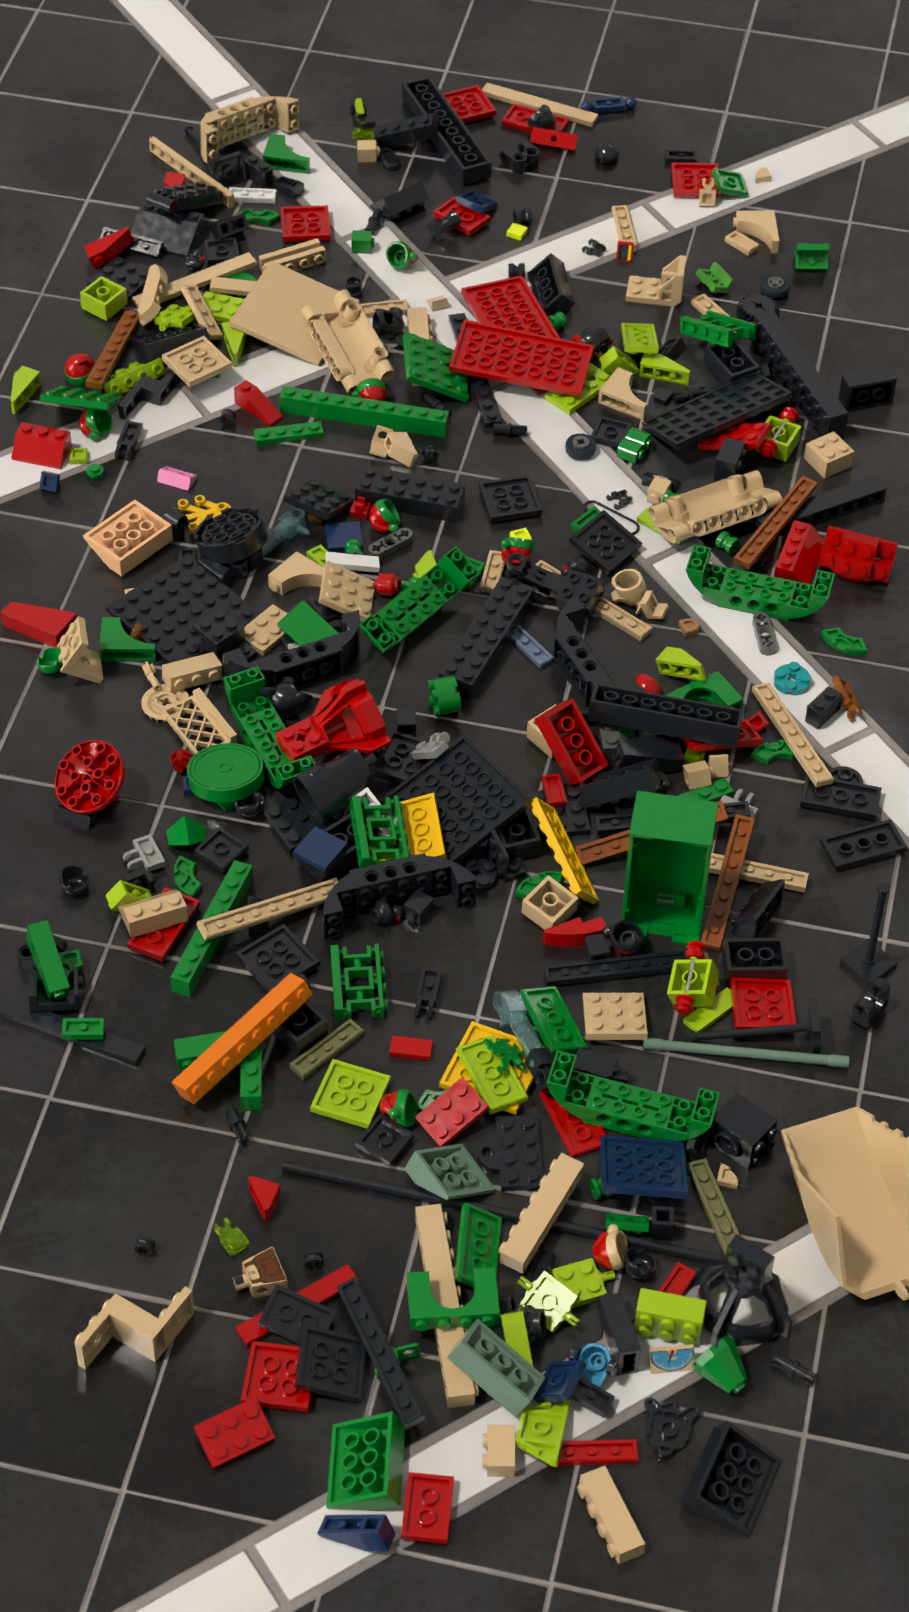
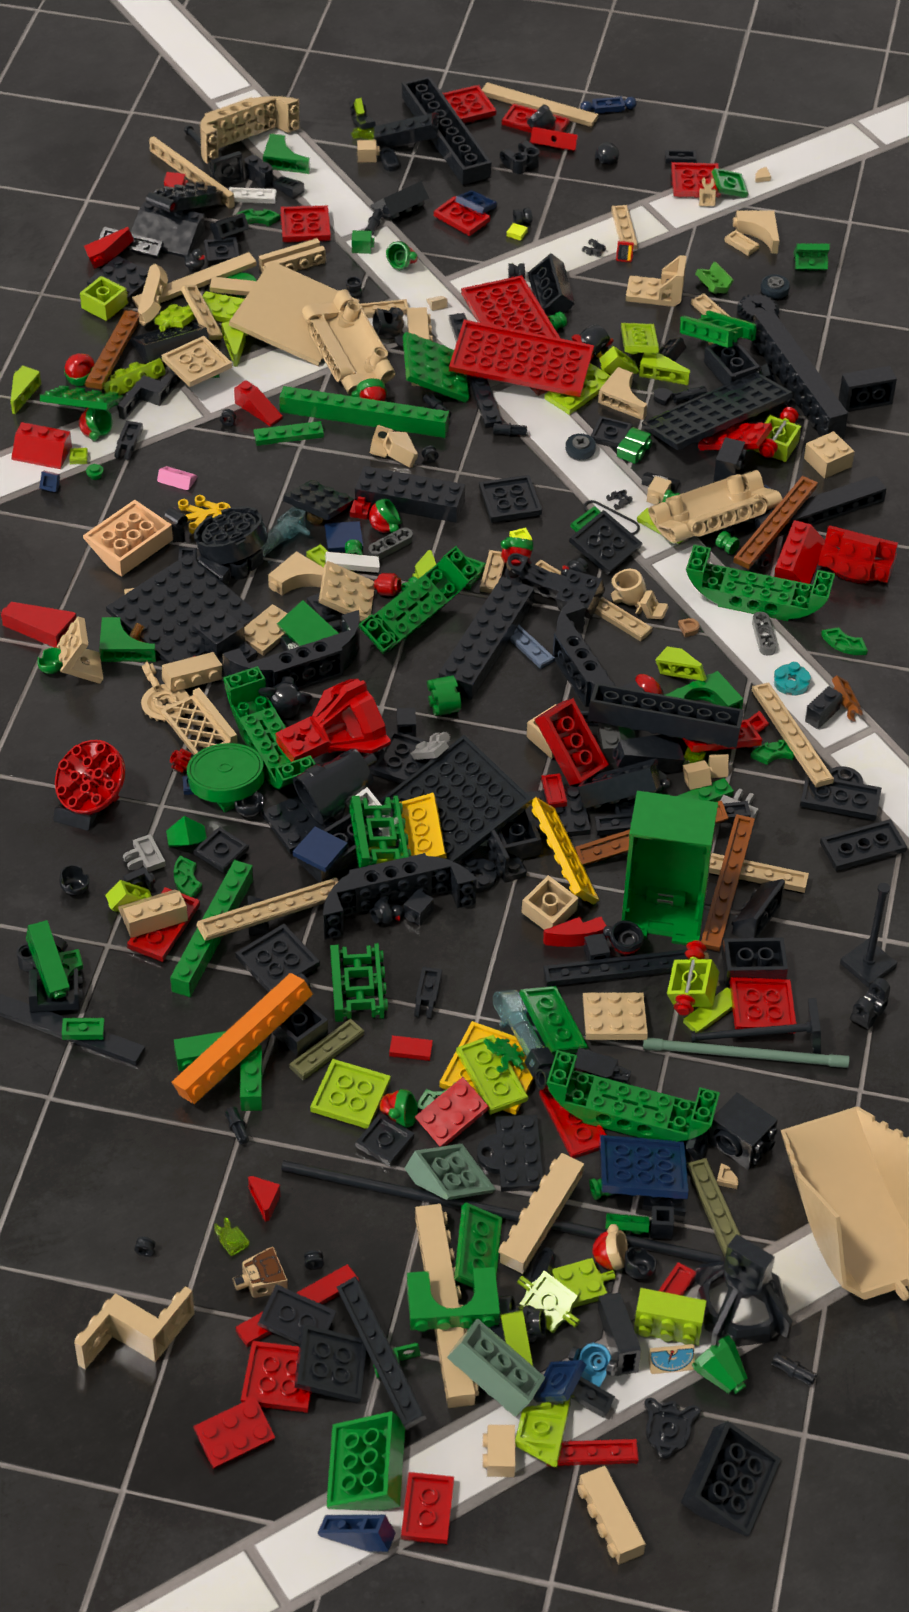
black animal [426,209,462,242] -> none
green tile [515,871,563,899] -> none

